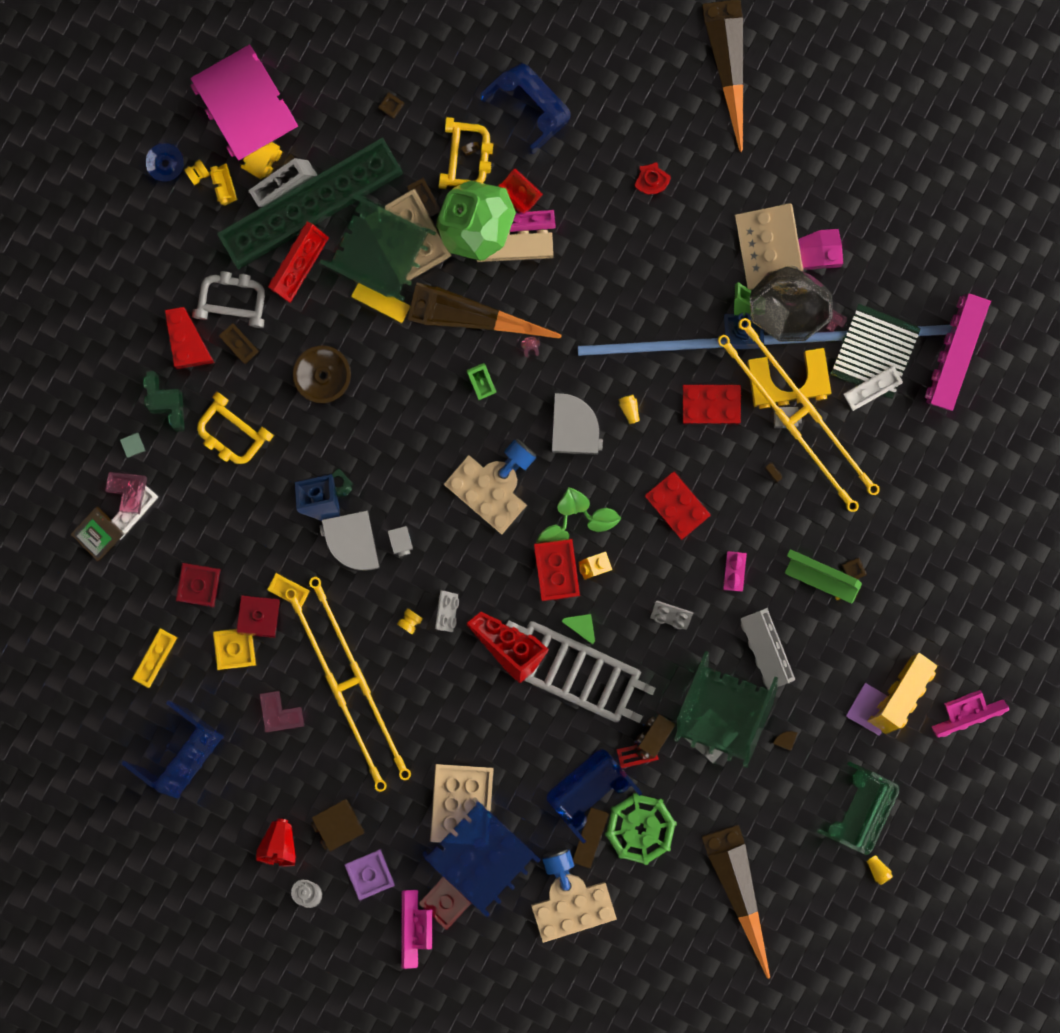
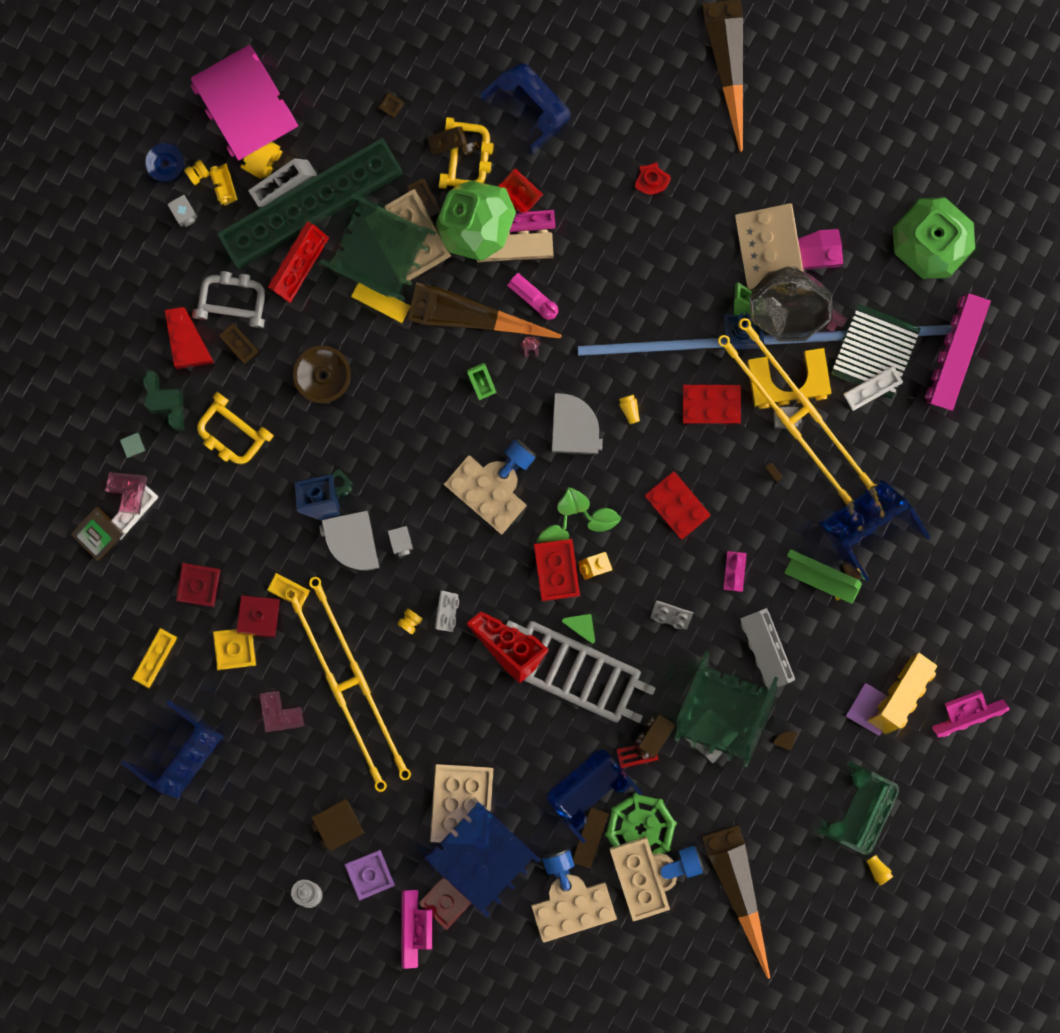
red cone [256,819,296,867] -> none
none -> light grey brick [168,195,197,227]
none -> dark brown plate [427,126,467,156]
none -> dark pink piece [507,273,558,320]
none -> tan plate [610,837,704,921]
none -> clear blue windscreen [819,480,931,581]
none -> bright green rock [893,197,975,279]

